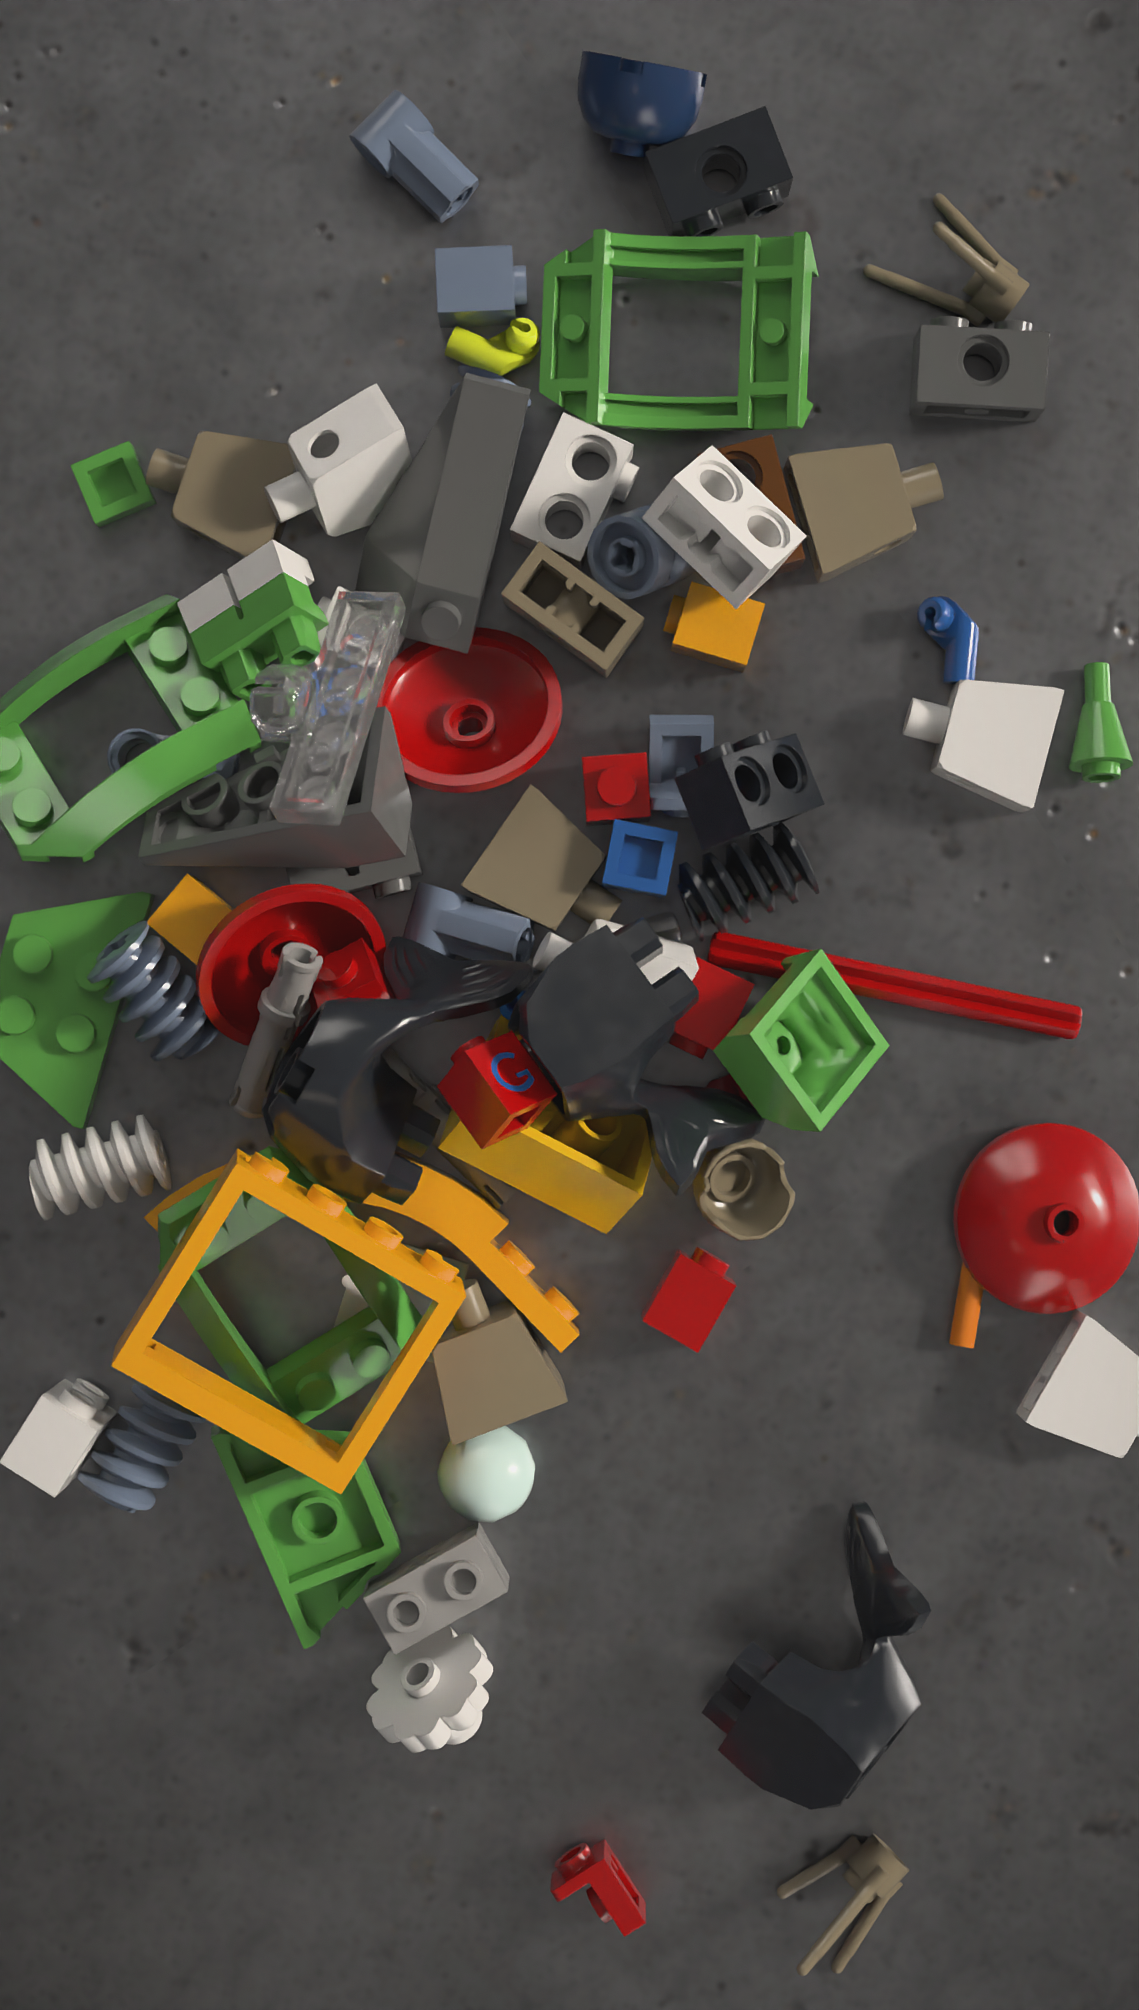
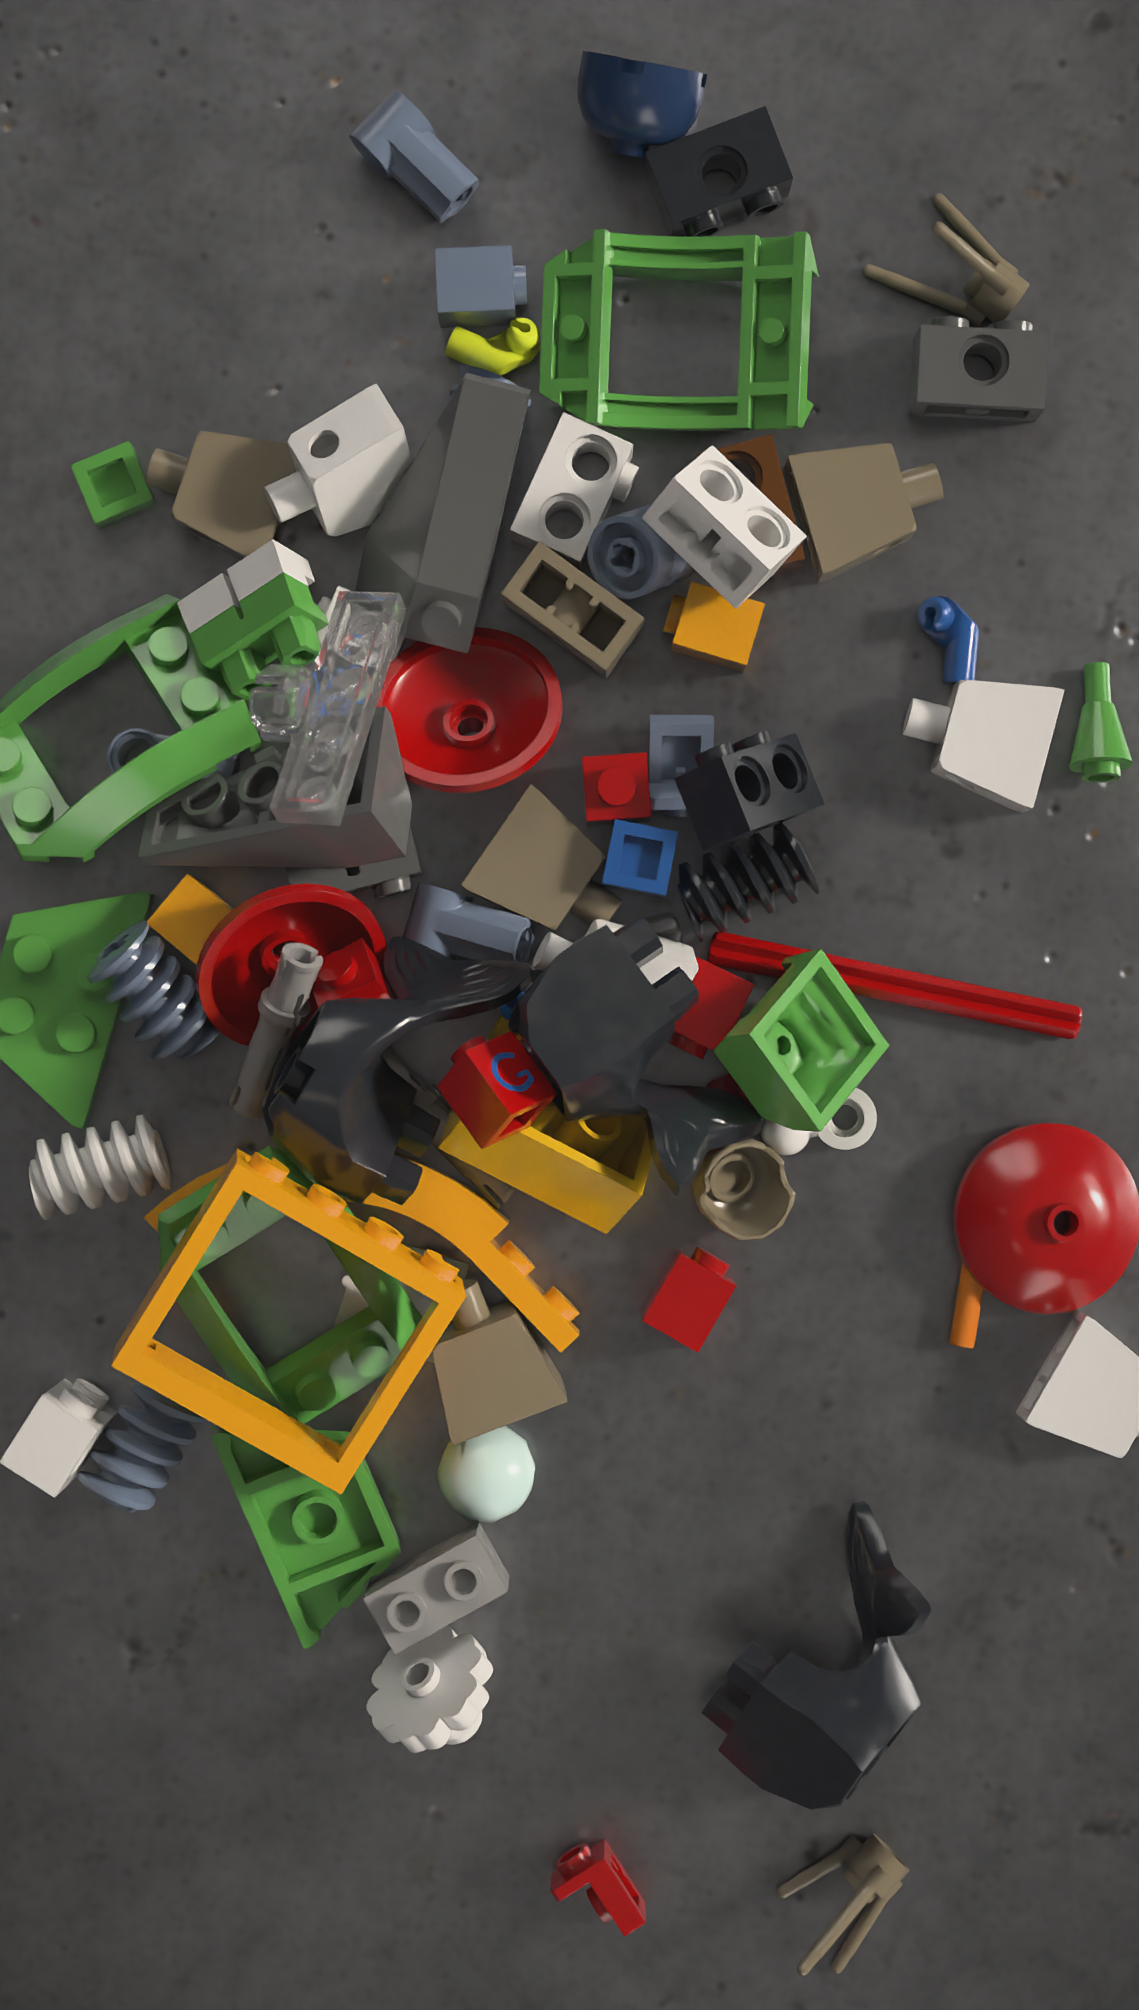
none -> white plate [760,1088,877,1155]

